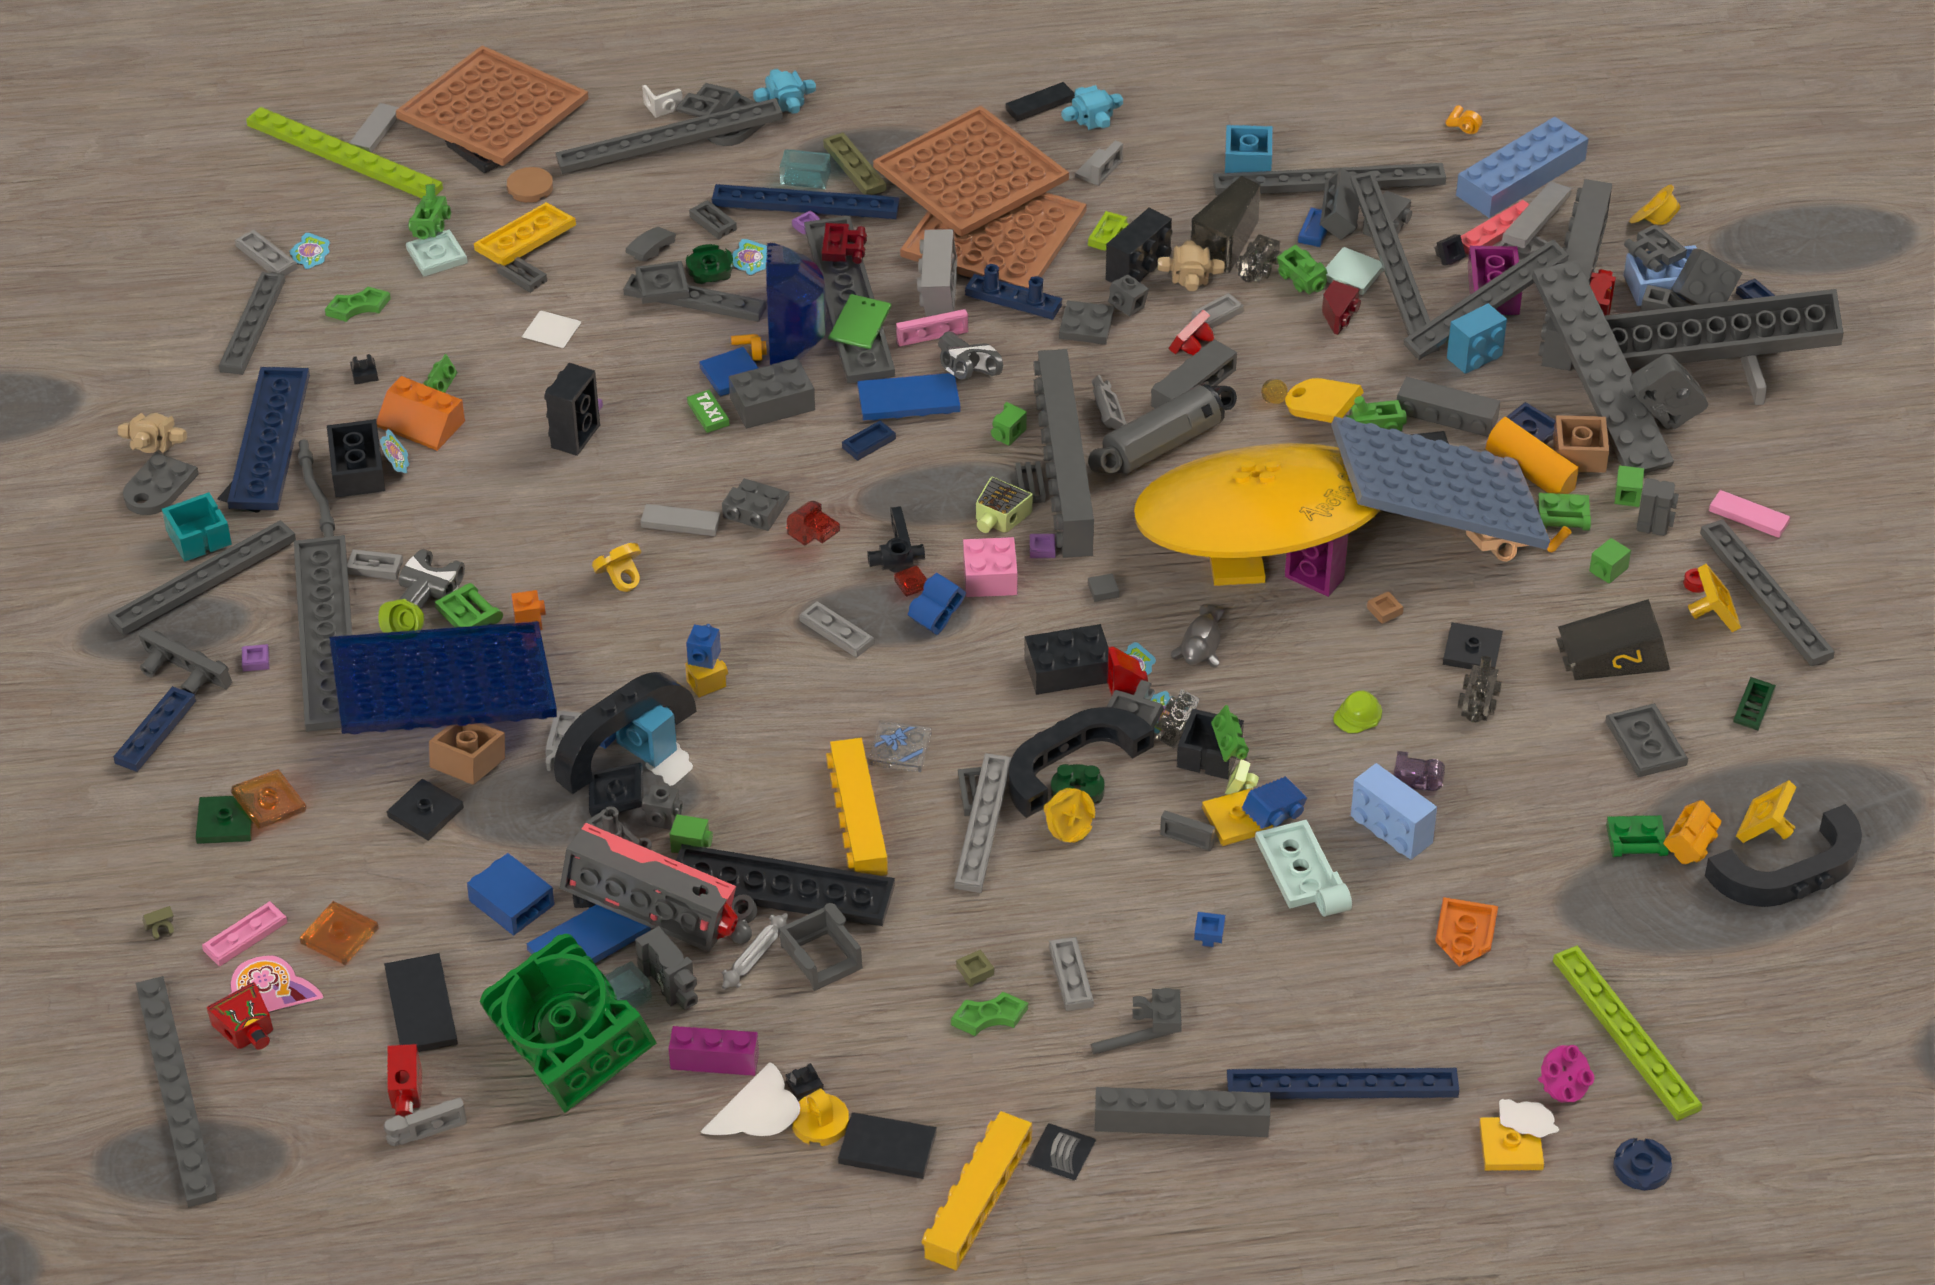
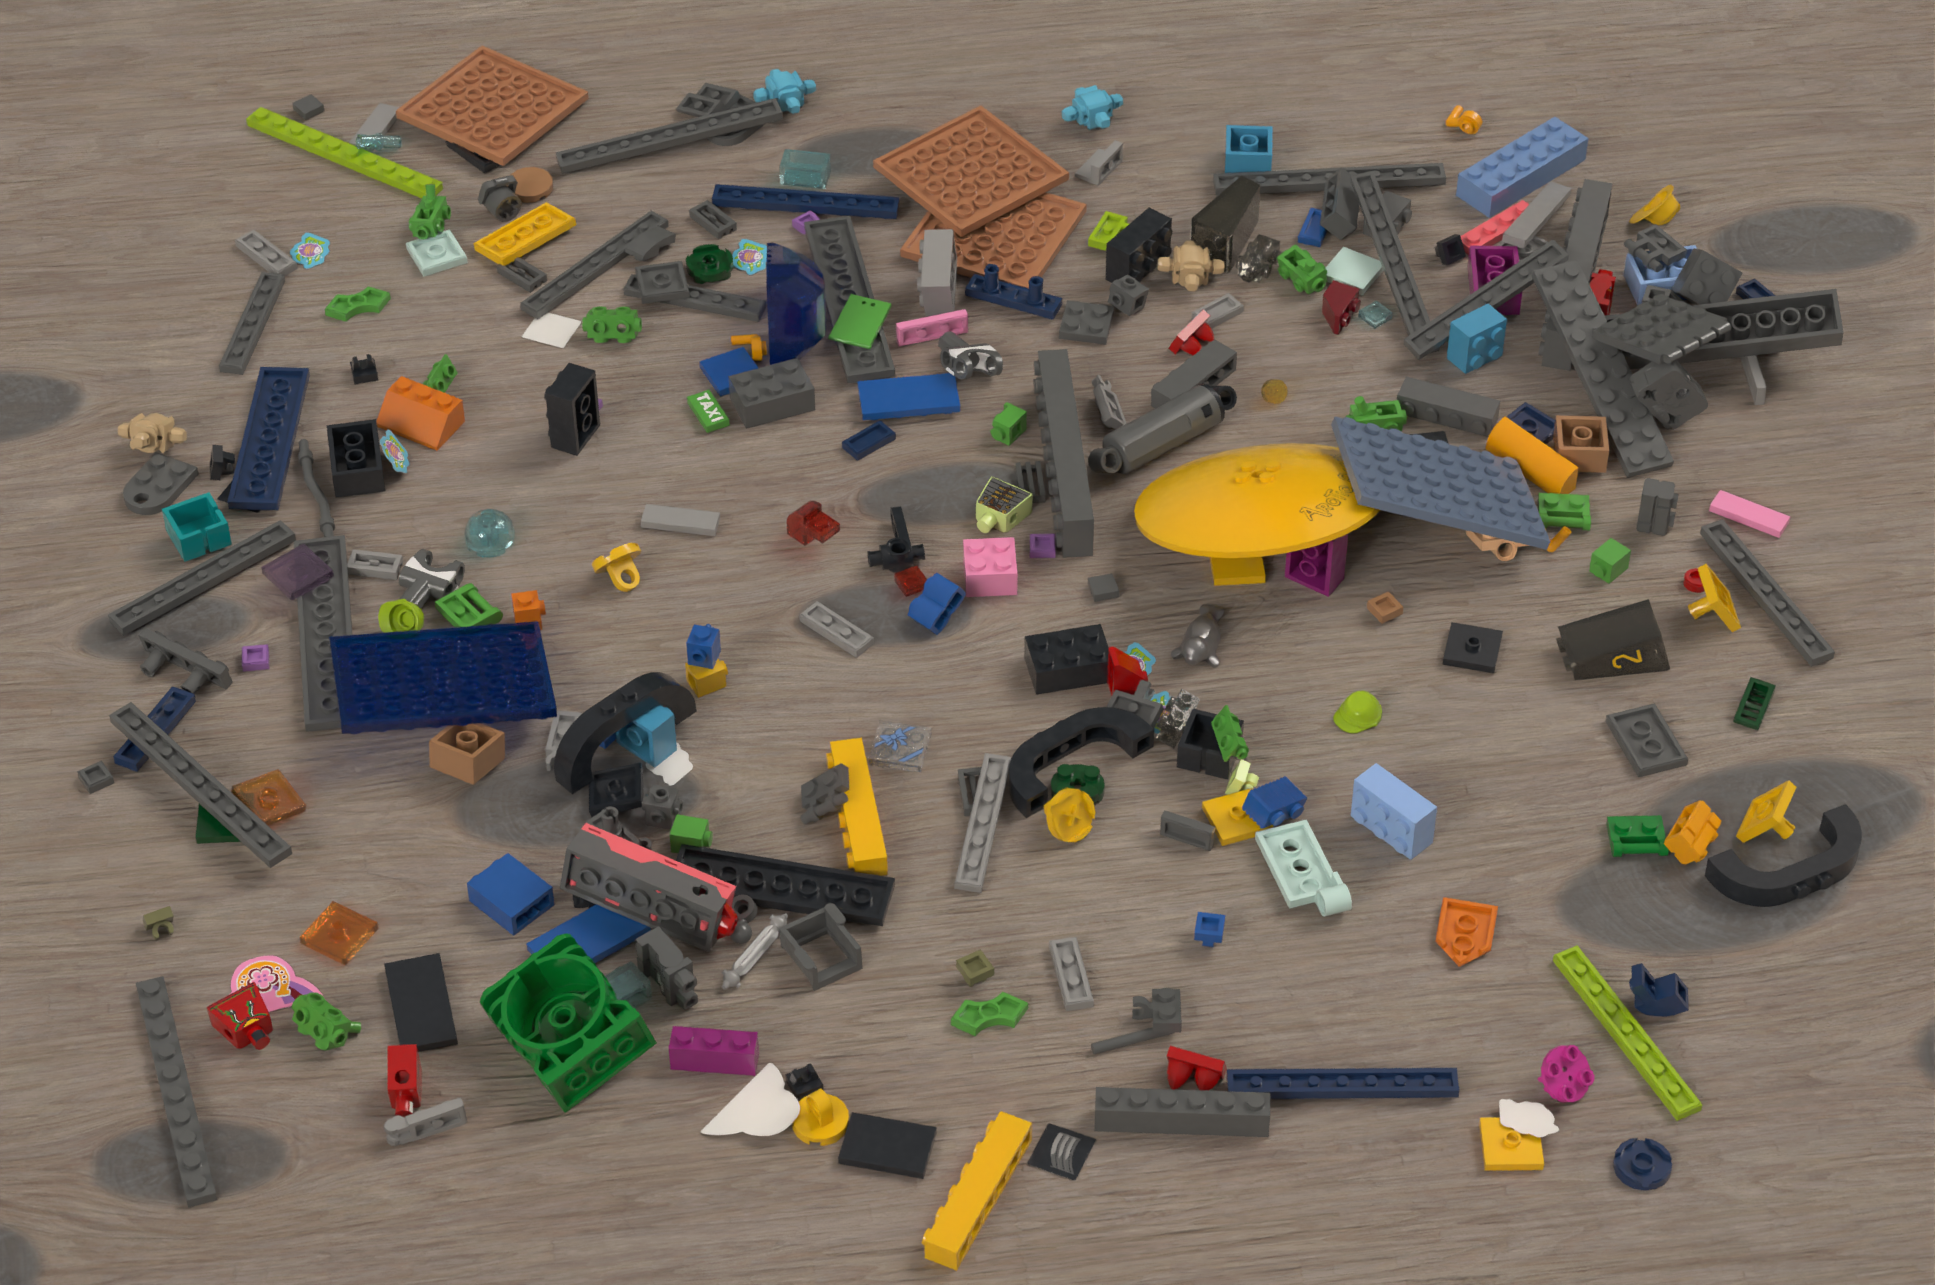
bright pink tile [202,901,287,967] -> none
black plate [387,778,464,841] -> none
white bracket [642,85,682,118] -> none
dark grey plate [722,478,790,531] -> none
dark red plate [822,223,867,264] -> none
olive plate [823,132,887,195] -> none
black tile [1005,82,1075,122] -> none
yellow tile [1285,378,1364,423] -> none
clear purple leg [1394,751,1445,791] -> none
clear smoke brick [1457,656,1502,723] -> none
bright green brick [1614,465,1644,507] -> none
none -> dark grey tile [77,760,114,794]
none -> dark grey plate [109,702,292,868]
none -> black tile [210,445,235,481]
none -> clear purple tile [261,543,334,601]
none -> dark grey tile [292,94,325,120]
none -> bright green brick [292,992,361,1050]
none -> clear light blue axle [356,133,402,151]
none -> clear light blue cylinder [464,509,515,558]
none -> dark grey piece [478,175,522,222]
none -> dark grey tile [520,211,669,320]
none -> bright green brick [582,306,642,343]
none -> dark grey plate [800,763,849,824]
none -> red tile [1167,1046,1227,1091]
none -> clear light blue tile [1358,301,1393,329]
none -> dark grey hinge [1593,294,1731,364]
none -> dark blue brick [1629,963,1689,1017]

